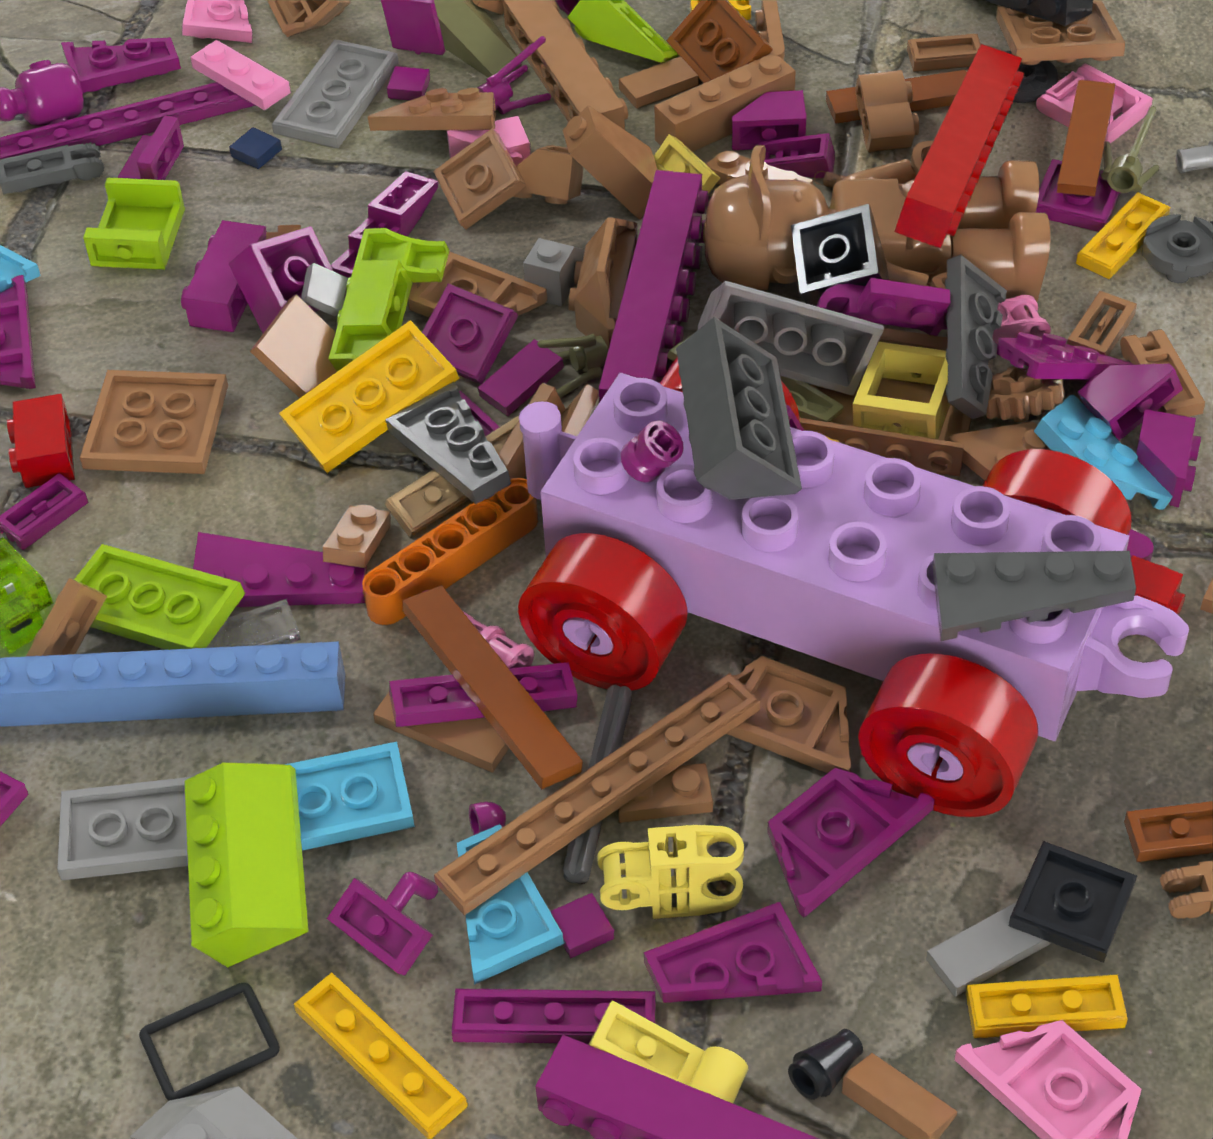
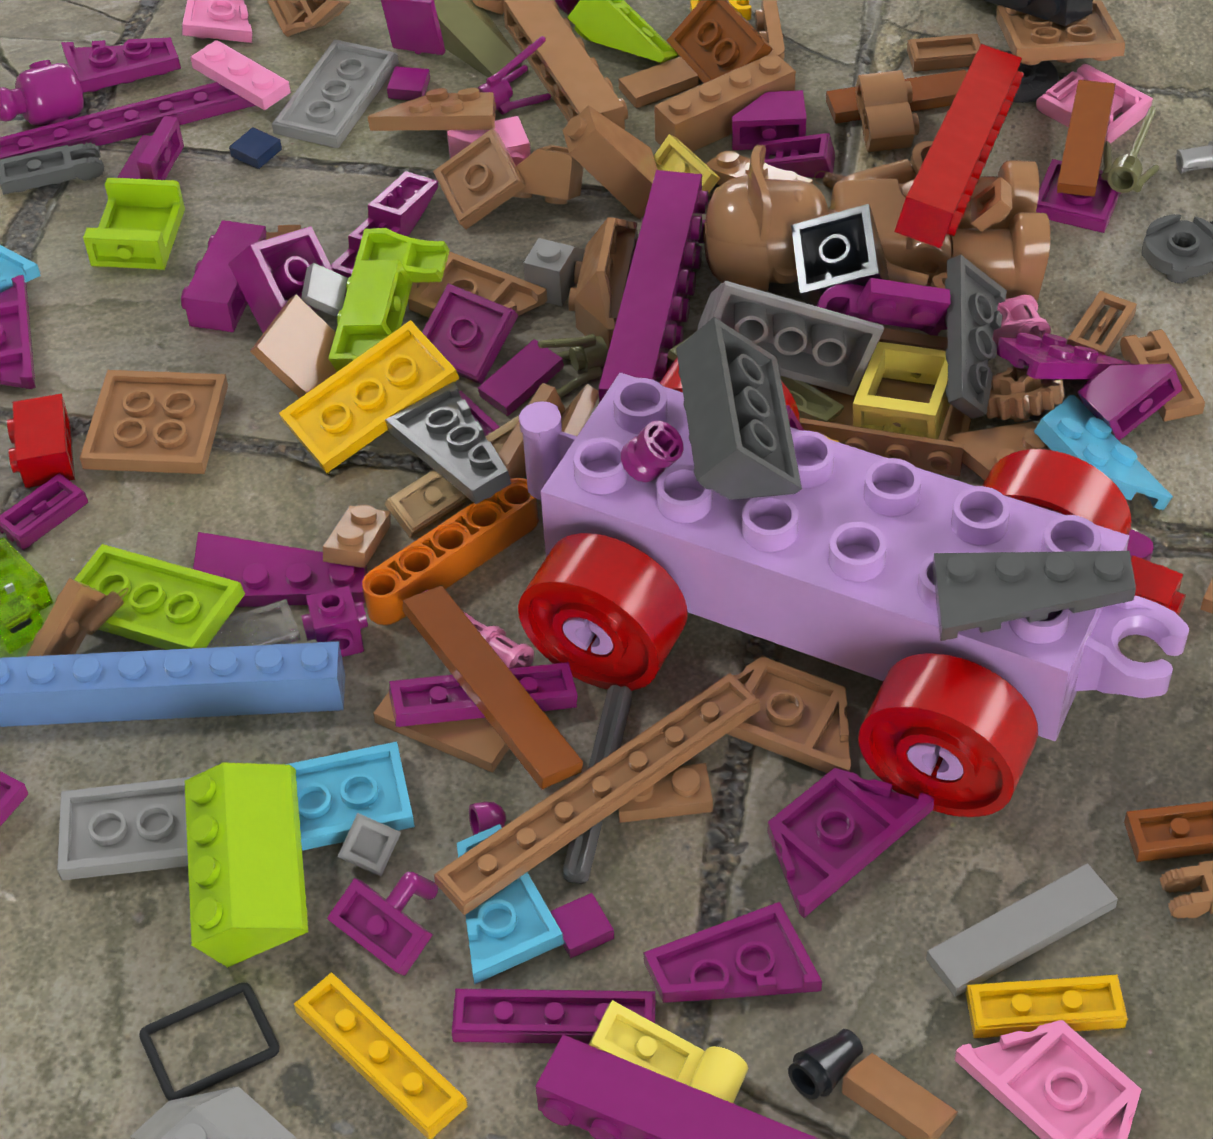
light yellow piece [597,825,744,919] -> none
black tile [1008,841,1137,963] -> none
yellow tile [1076,192,1171,279] -> none
magenta slope [1136,409,1201,507] -> none
none -> medium nougat piece [75,588,128,639]
none -> magenta brick [301,586,368,657]
none -> light grey tile [337,813,401,876]
none -> medium nougat plate [971,177,1012,232]

